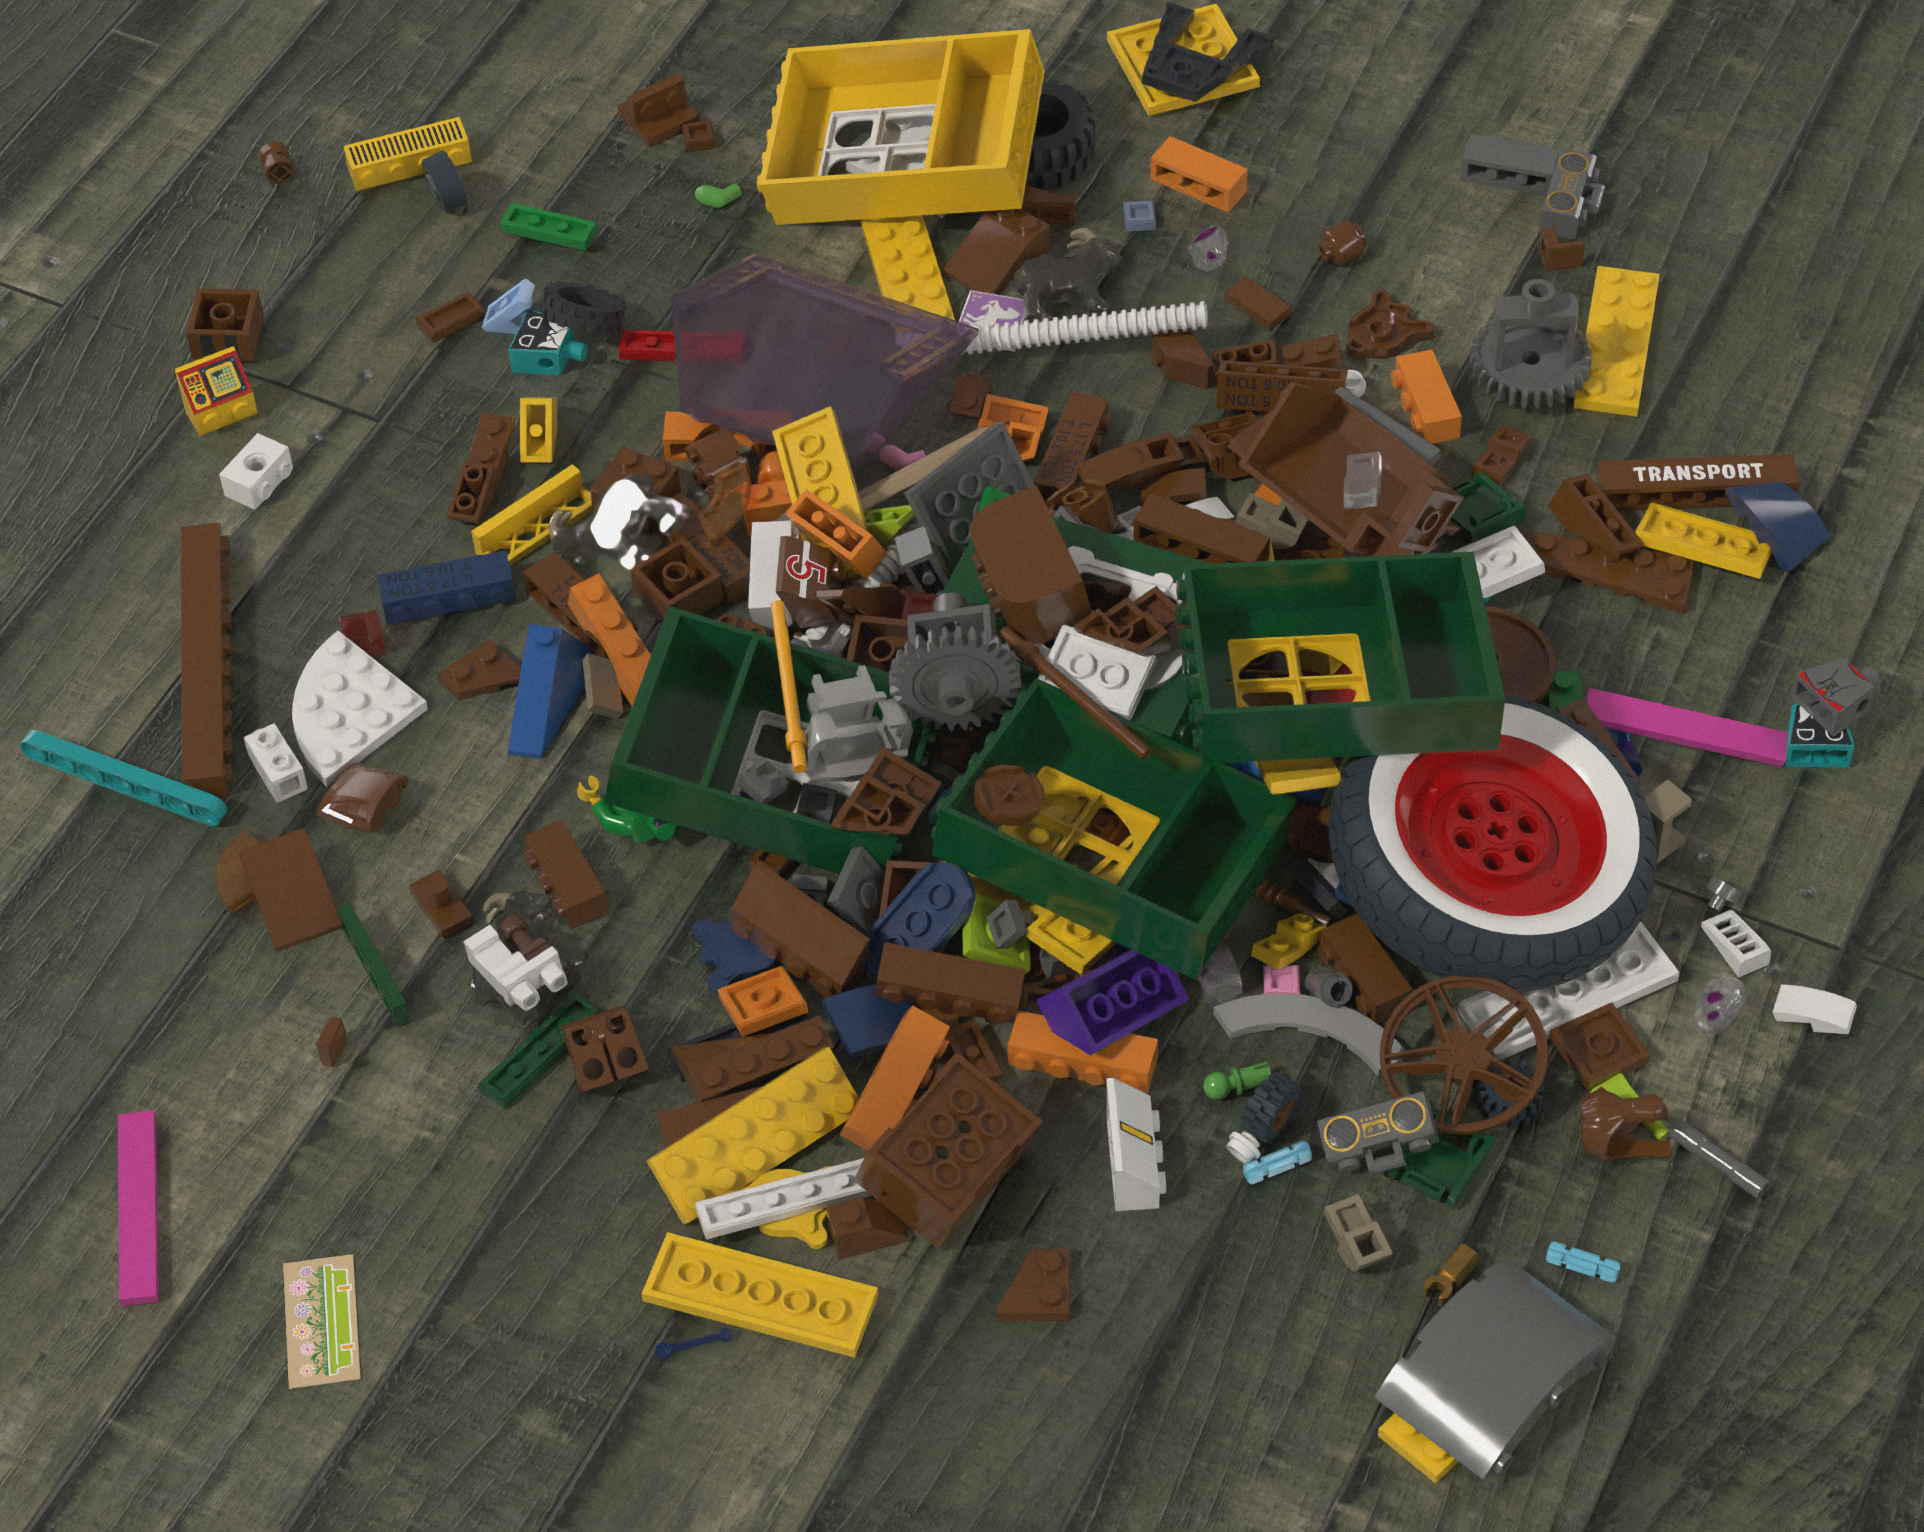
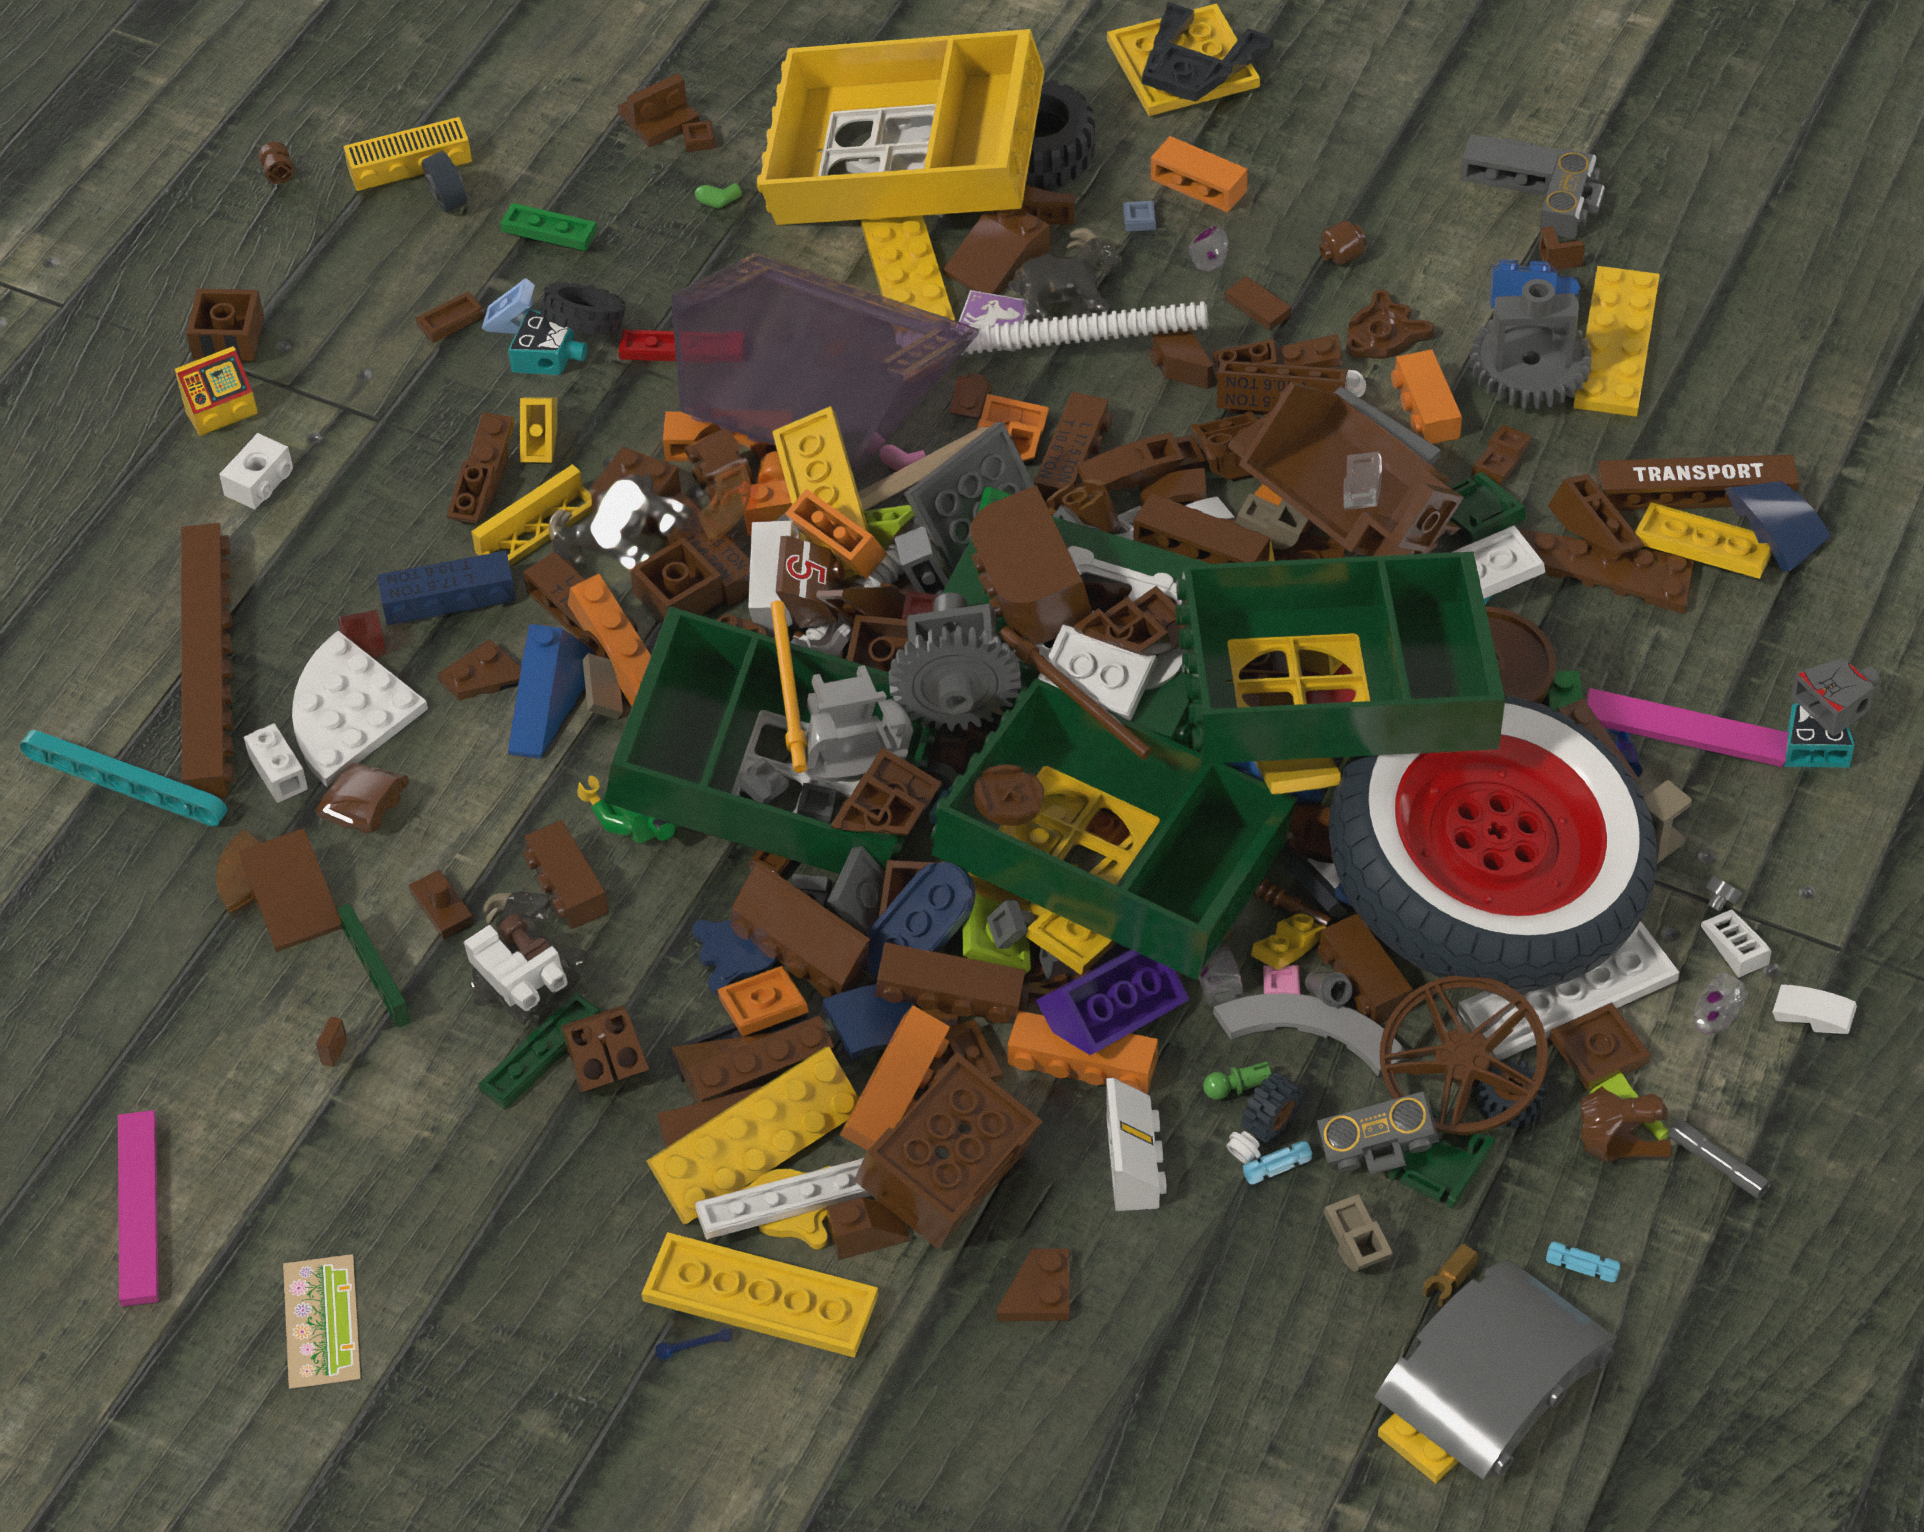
none -> blue hinge [1489,259,1581,308]

